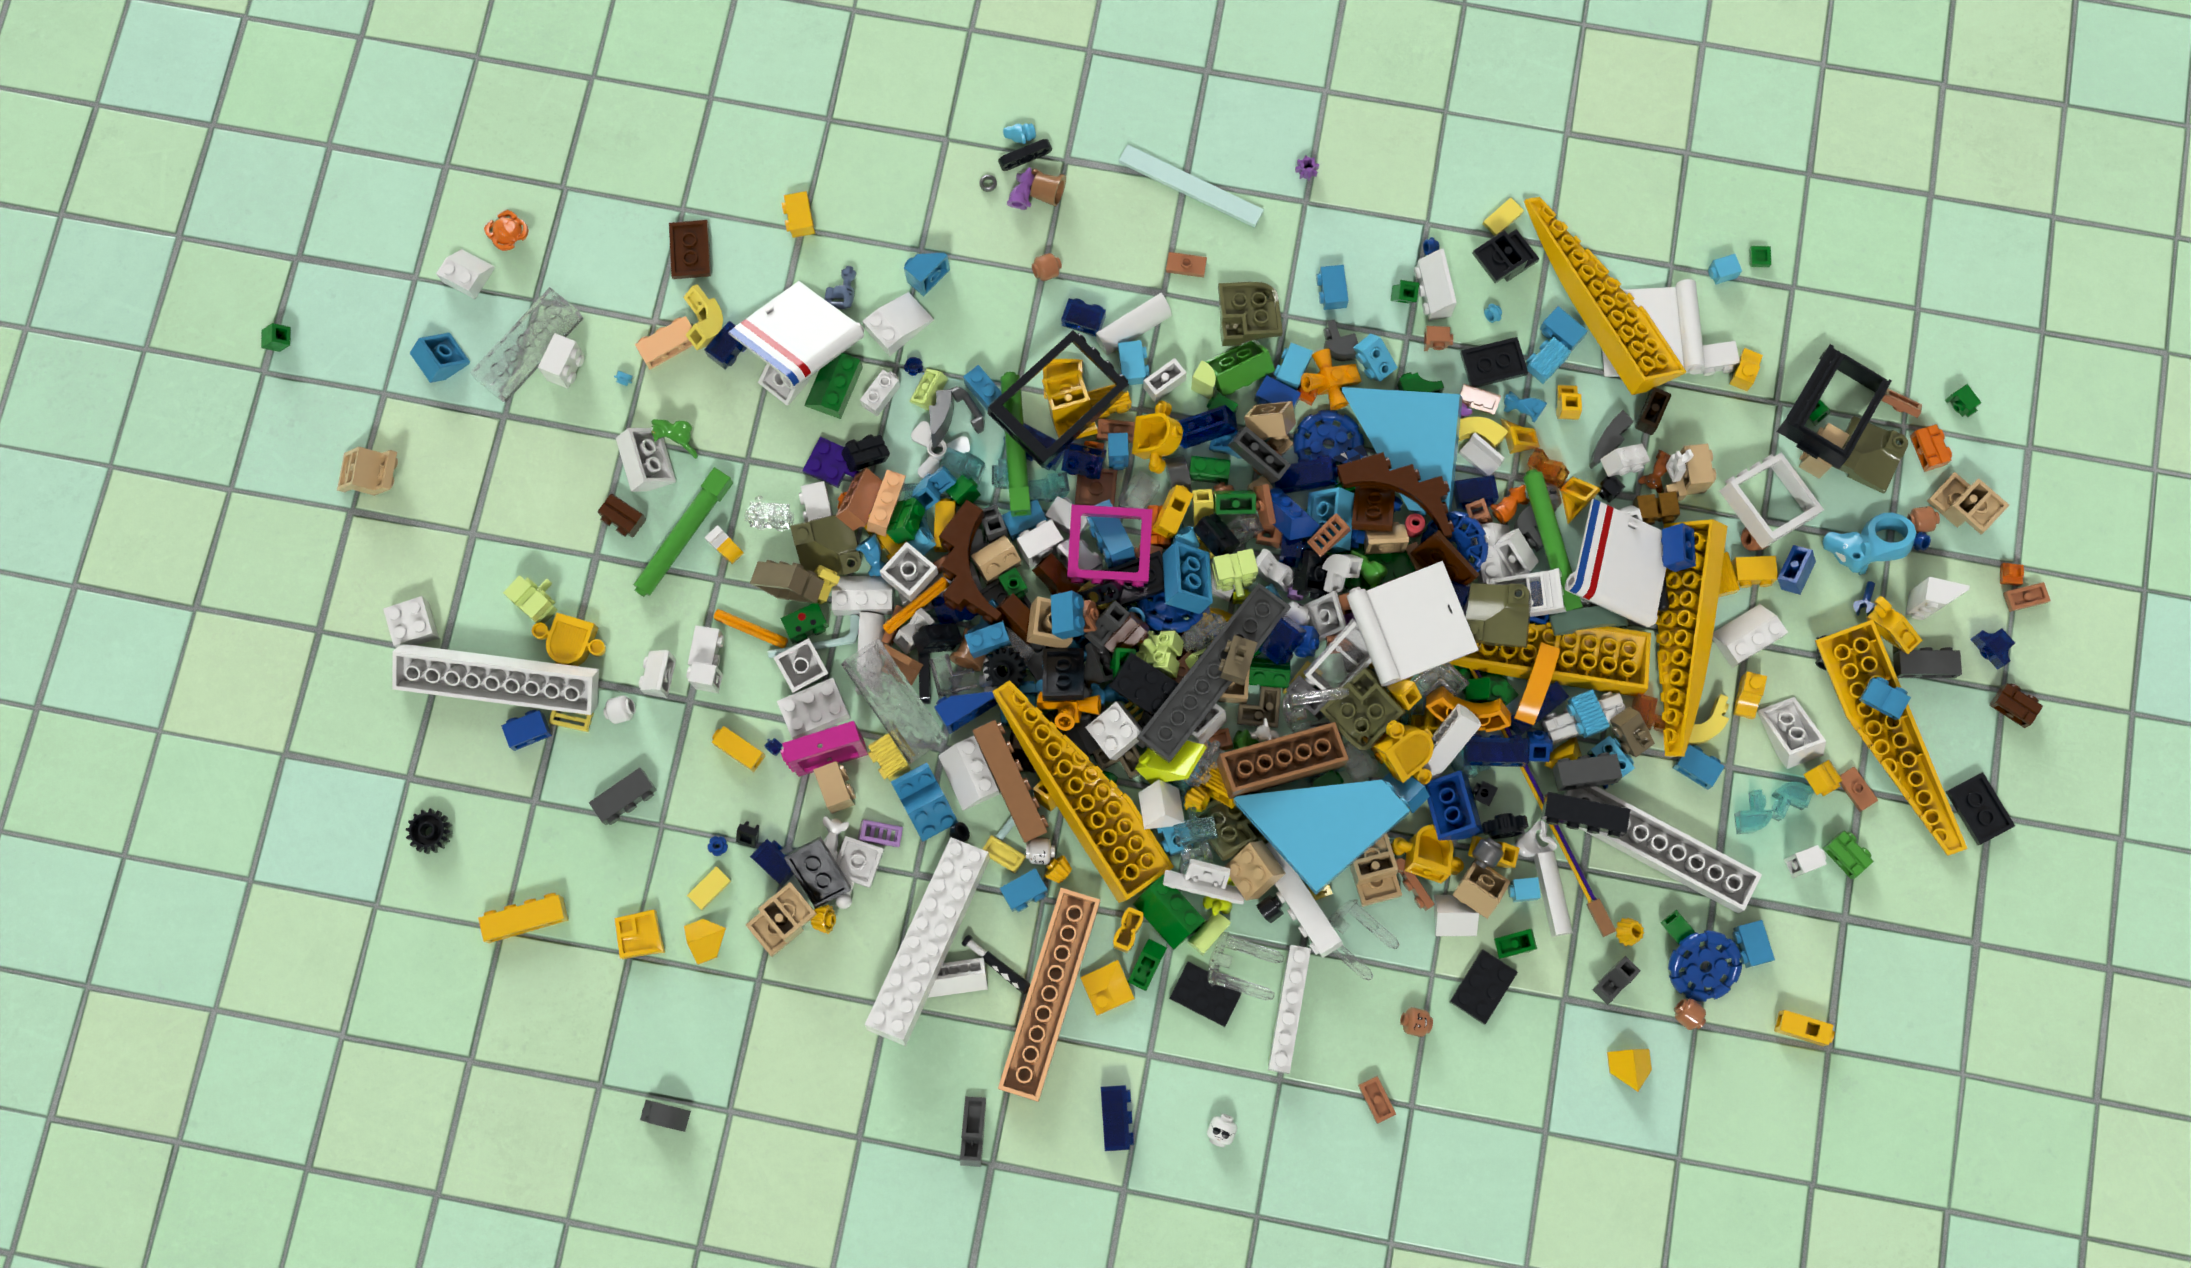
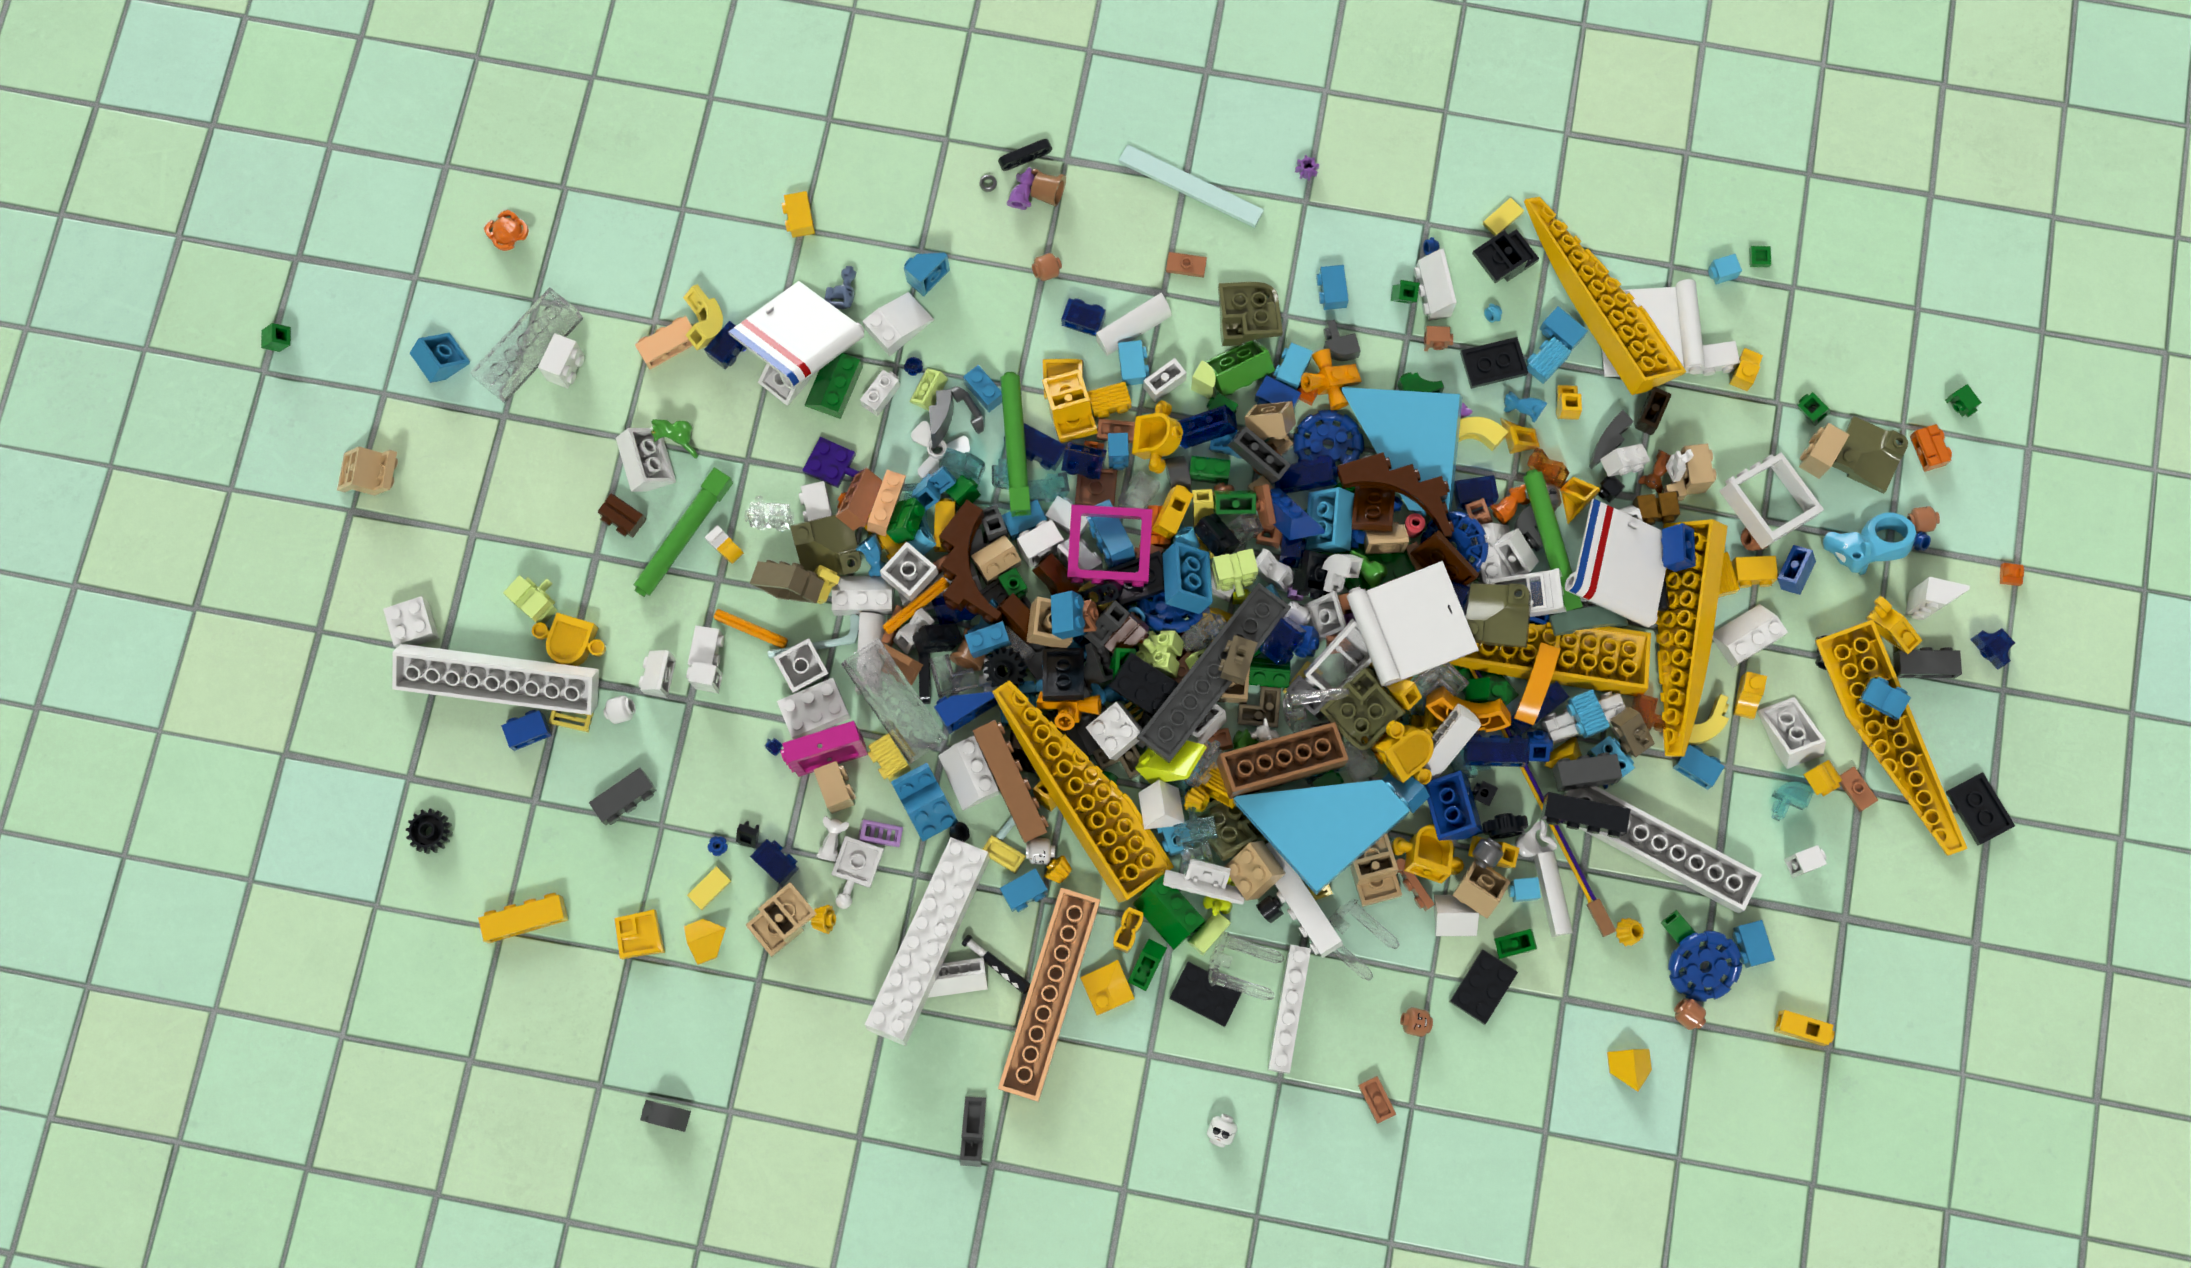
white slope [436,249,495,299] -> none
medium azure plate [614,371,633,386] -> none
reddish brown plate [669,220,711,279] -> none
yellow brick [712,726,765,772] -> none
green brick [780,603,829,644] -> none
plate [784,836,852,909] -> none
black brick [841,434,890,472] -> none
black window [987,330,1129,468] -> none
medium azure animal [1003,123,1036,144] -> none
clear blue brick [1101,1085,1134,1152] -> none
nougat slope [1307,513,1351,557] -> none
dark blue sticker [1333,445,1368,463] -> none
medium azure brick [1353,334,1398,382] -> none
white panel [1459,433,1505,479] -> none
plate [1460,384,1501,415] -> none
dark grey brick [1592,956,1641,1005] -> none
clear light blue brick [1734,790,1772,834] -> none
black piece [1776,344,1892,469] -> none
bright green brick [1822,830,1874,879] -> none
blue bar [1853,581,1875,616] -> none
nougat plate [1881,389,1922,418] -> none
tan bracket [1927,472,2009,534] -> none
reddish brown brick [1990,683,2043,728] -> none
nougat plate [2003,582,2051,612] -> none

